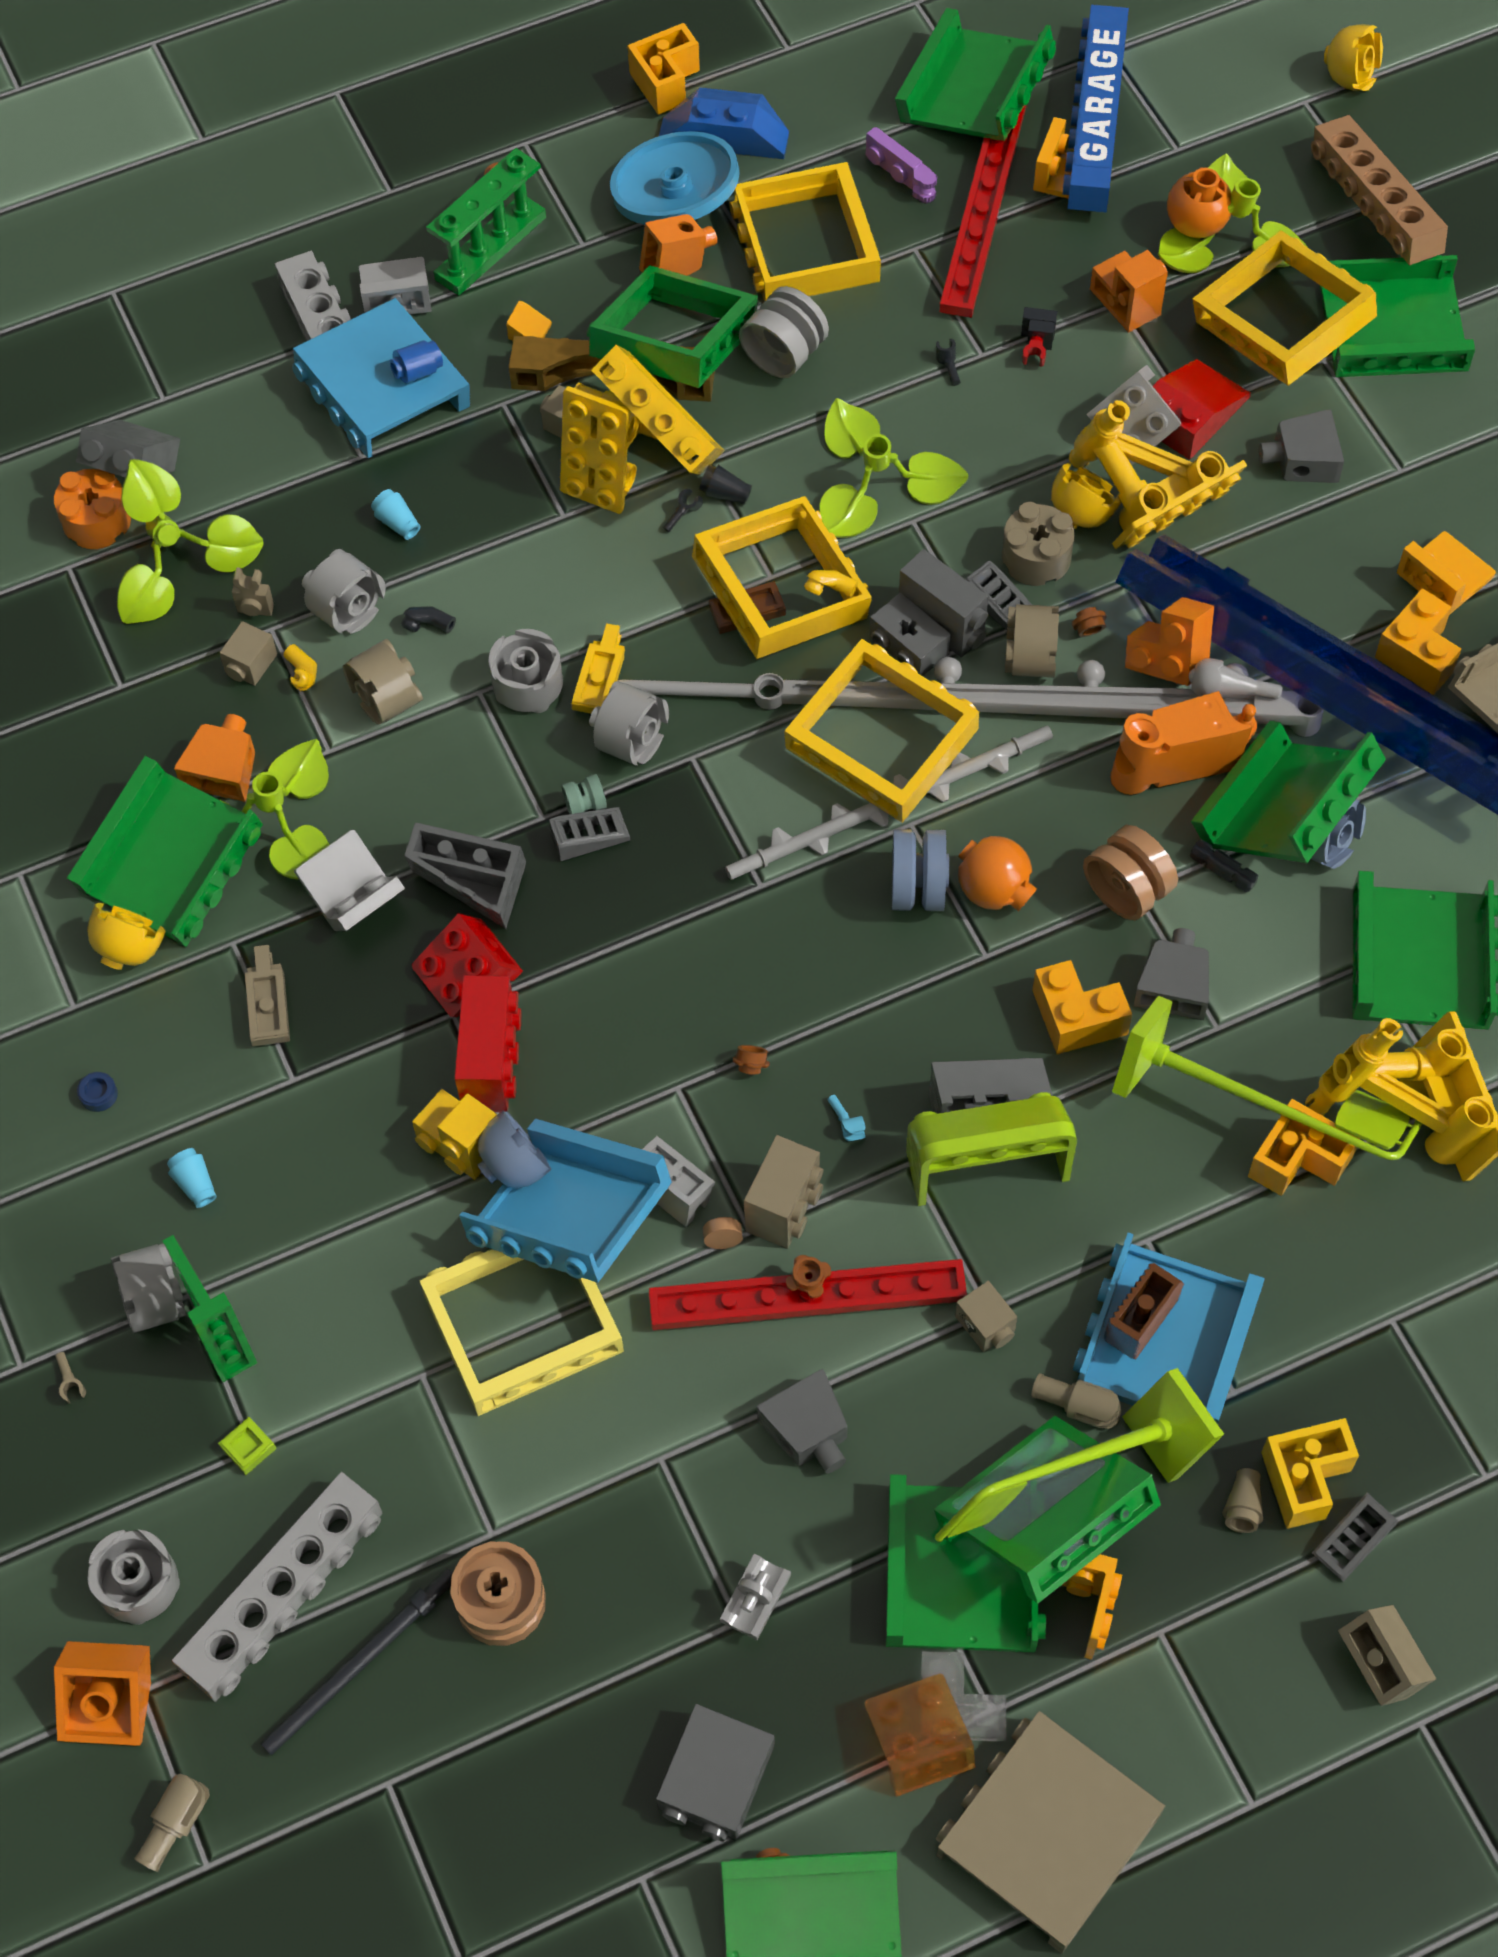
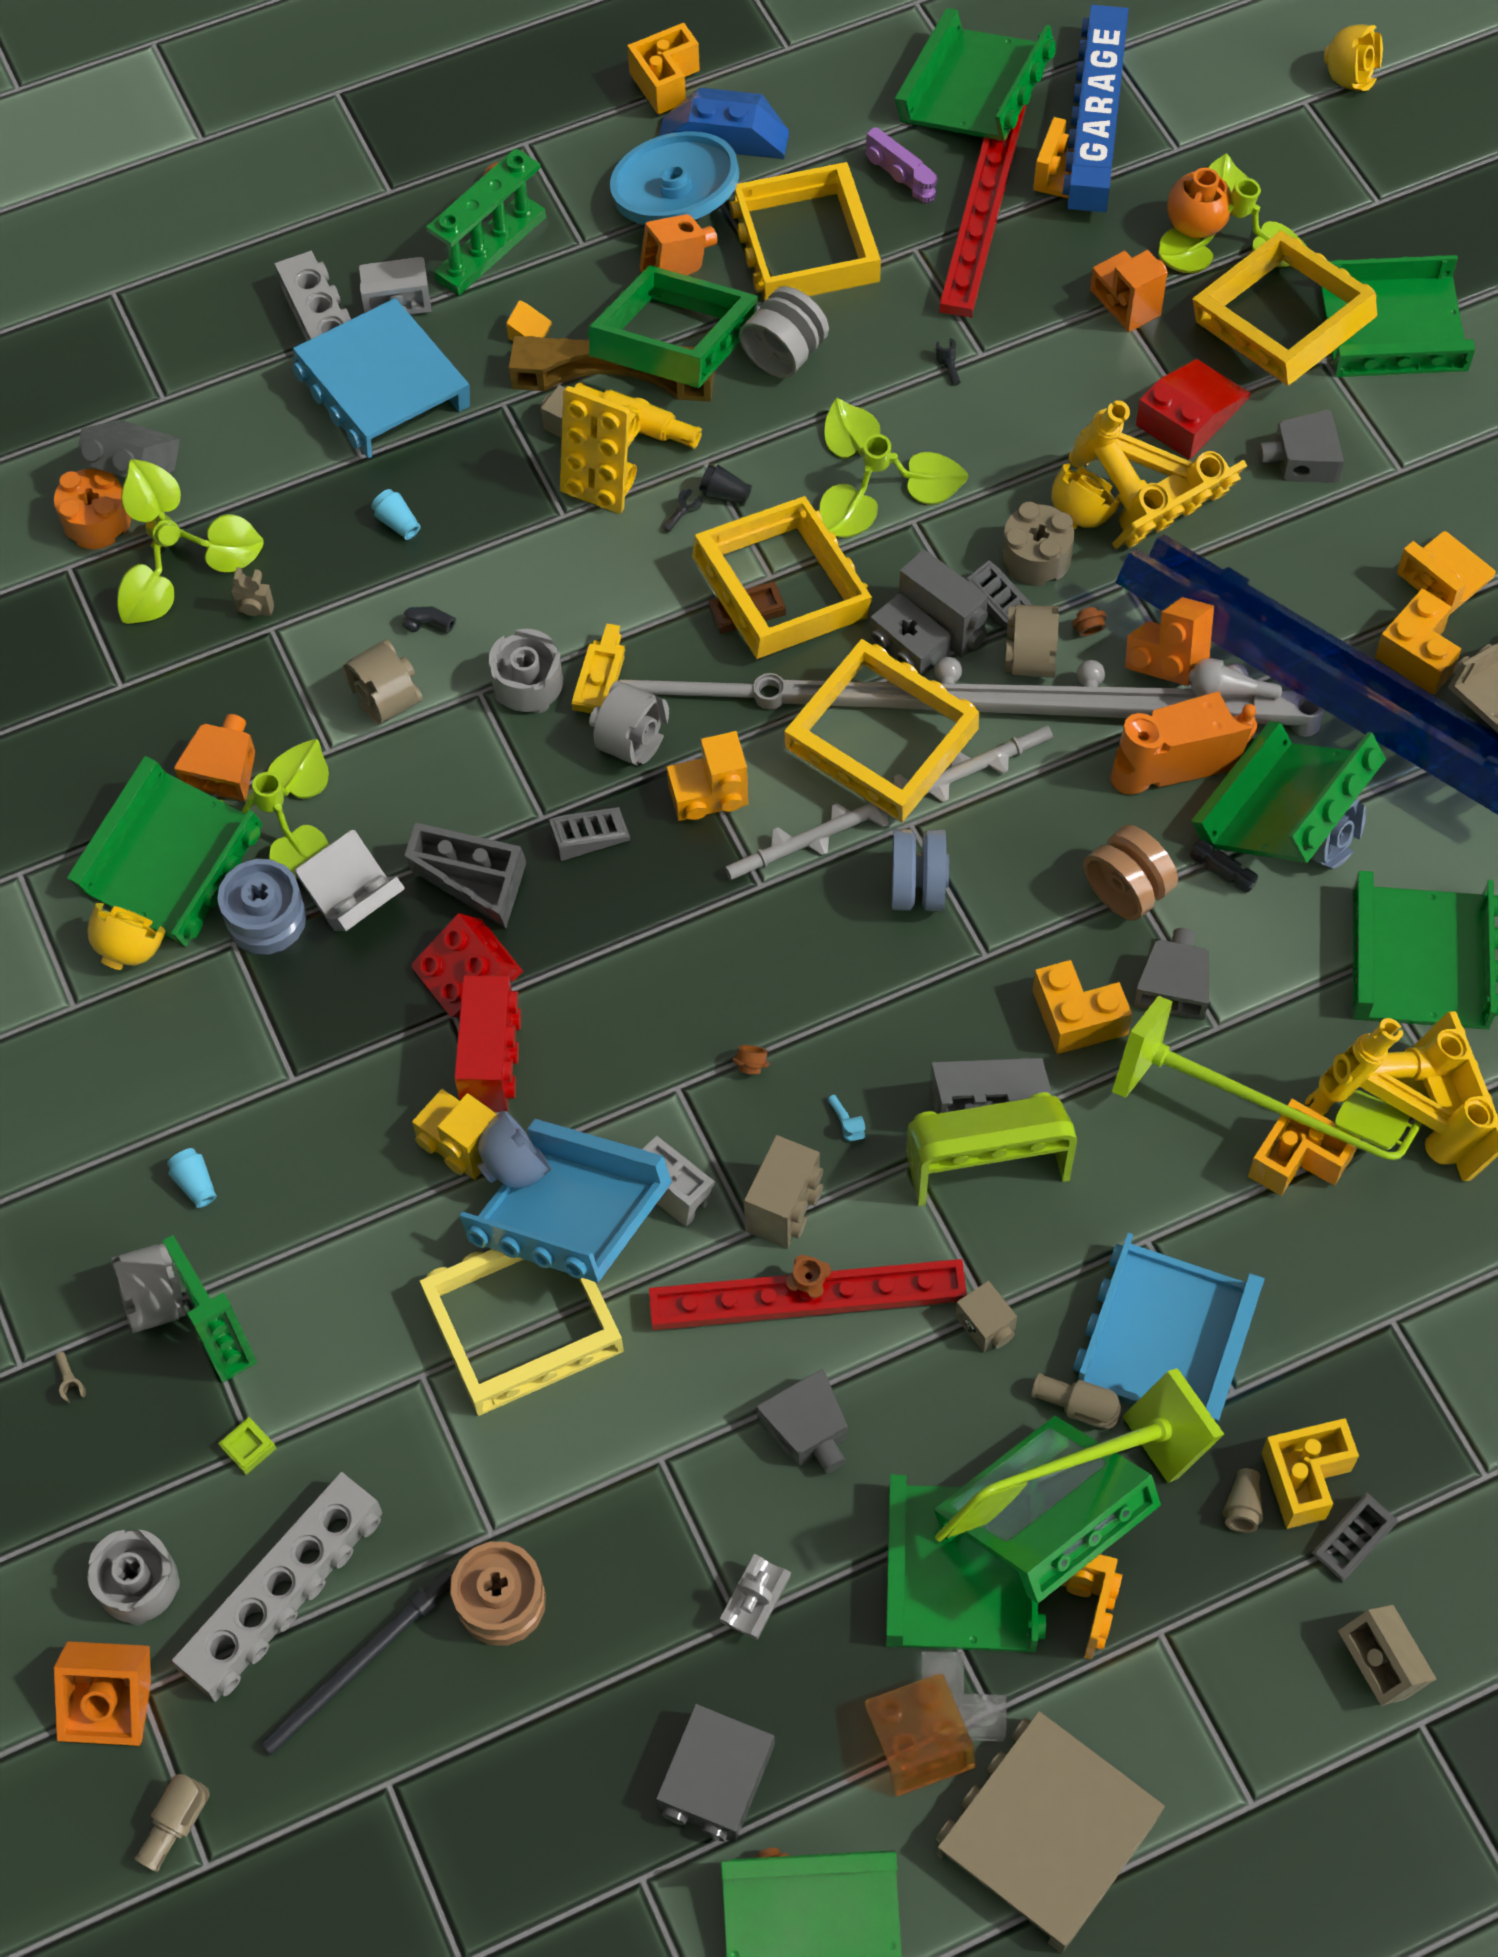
dark blue tile [77,1072,118,1112] -> none
dark tan brick [220,621,277,686] -> none
dark tan hinge [245,945,290,1046] -> none
yellow arm [283,644,317,691] -> none
light grey brick [302,549,386,634] -> none
blue brick [390,340,443,383] -> none
sand green wheel [561,774,607,814] -> none
yellow window [591,345,725,475] -> none
medium nougat tile [703,1217,743,1249] -> none
yellow arm [804,570,858,598] -> none
orange brick [958,836,1037,911] -> none
black piece [1021,307,1058,367] -> none
light grey bracket [1086,365,1181,465] -> none
reddish brown brick [1104,1263,1184,1360] -> none
medium nougat brick [1311,115,1448,265] -> none
none -> sand blue wheel [217,859,307,954]
none -> light orange brick [667,731,749,821]

